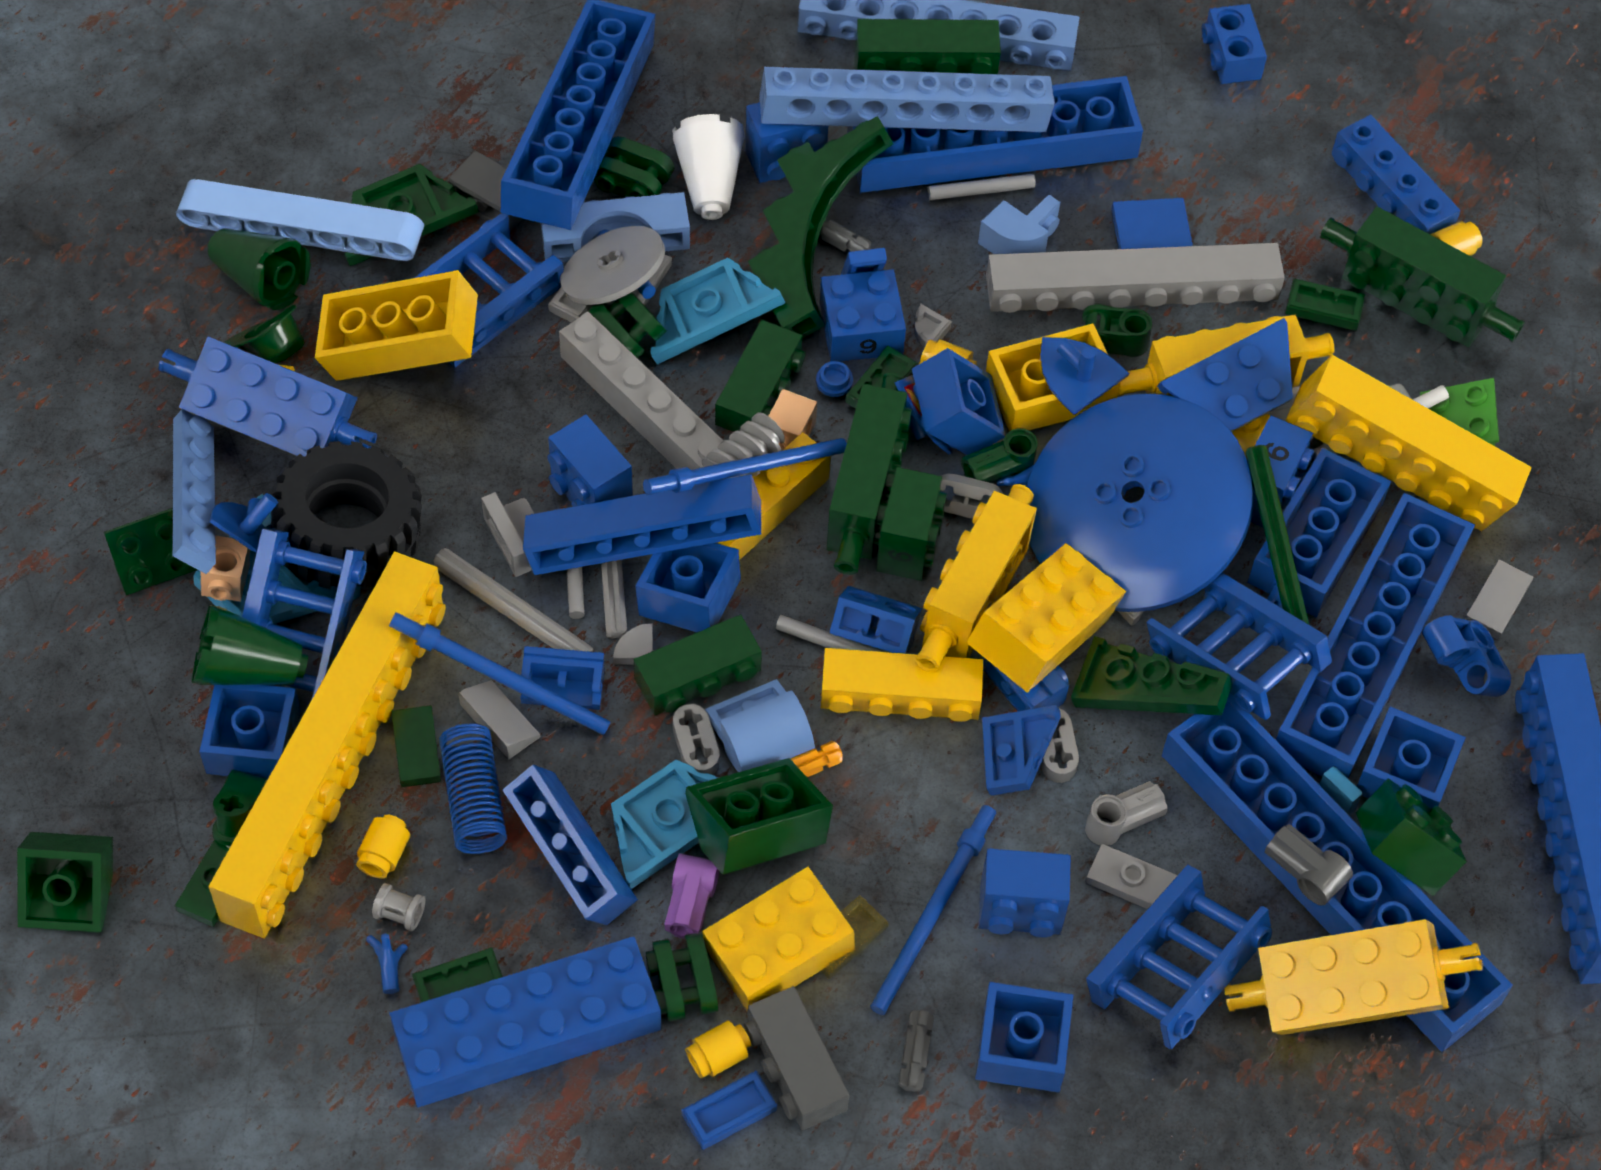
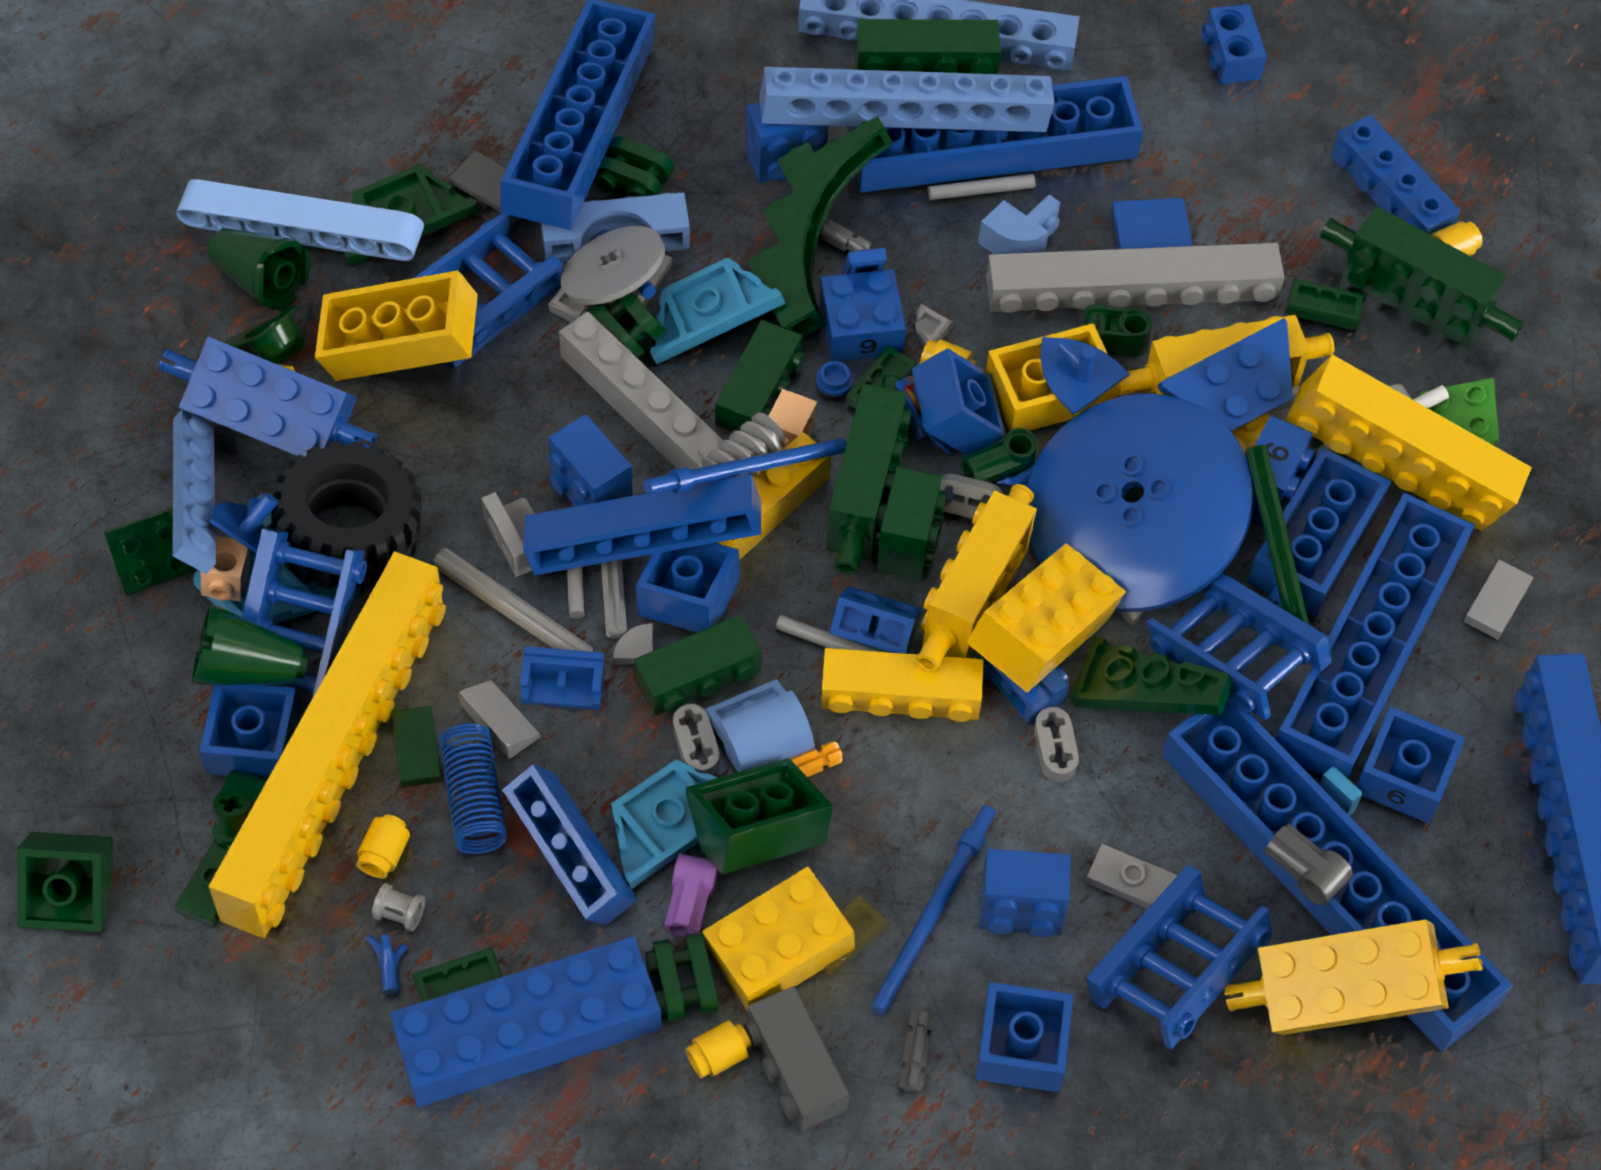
blue bar [388,612,610,735] -> none
white cone [673,114,744,220] -> none
blue tile [682,1070,778,1151] -> none
blue wing [982,705,1061,796] -> none
light grey piece [1085,781,1168,846] -> none
dark green brick [1356,778,1467,896] -> none
blue piece [1422,615,1511,697] -> none

